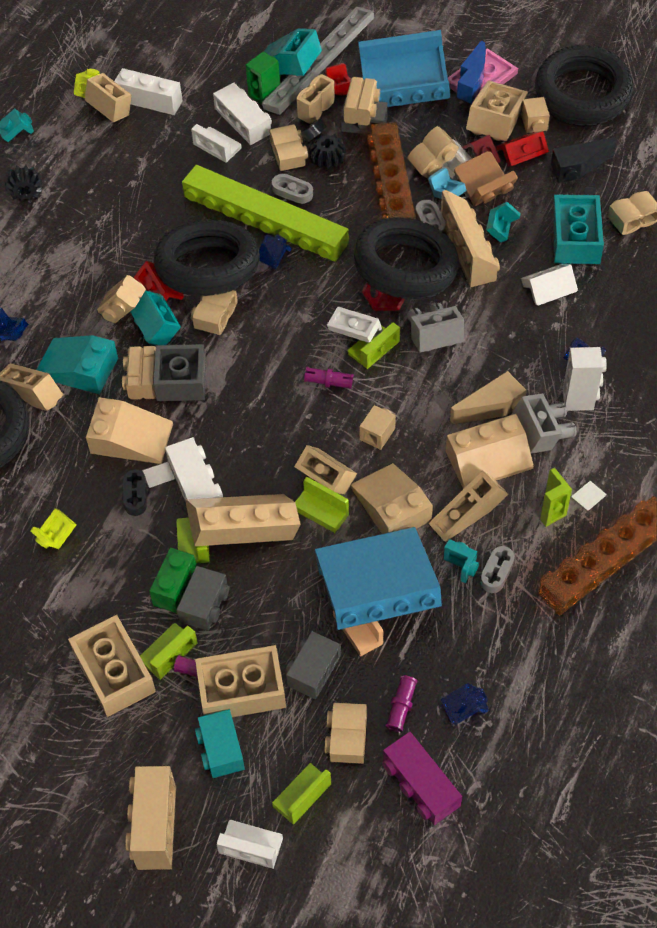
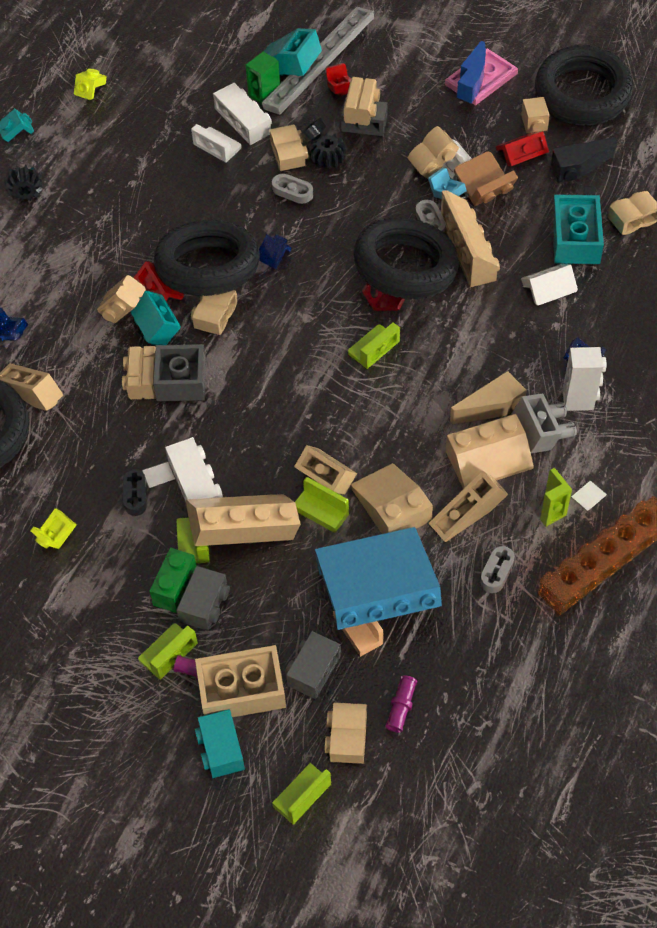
teal slope [36,335,118,395] -> none
tan brick [68,615,156,717] -> none
tan brick [85,73,132,122] -> none
tan slope [86,397,173,464] -> none
white brick [114,68,183,115] -> none
tan brick [126,766,176,870] -> none
lime brick [182,165,349,262] -> none
white panel [217,820,283,869] -> none
tan brick [297,74,335,124] -> none
magenta pin [304,367,354,389] -> none
white panel [327,307,383,343] -> none
dark azure panel [358,30,450,107] -> none
tan brick [360,405,396,450] -> none
clear orange brick [367,122,416,220] -> none
magenta brick [382,732,462,825] -> none
light grey brick [407,303,464,353] -> none
clear blue bracket [441,683,489,725] -> none
teal bracket [444,539,479,583] -> none
dark red bracket [462,135,501,163] -> none
tan slope [466,80,528,141] -> none
teal bracket [486,202,521,243] -> none

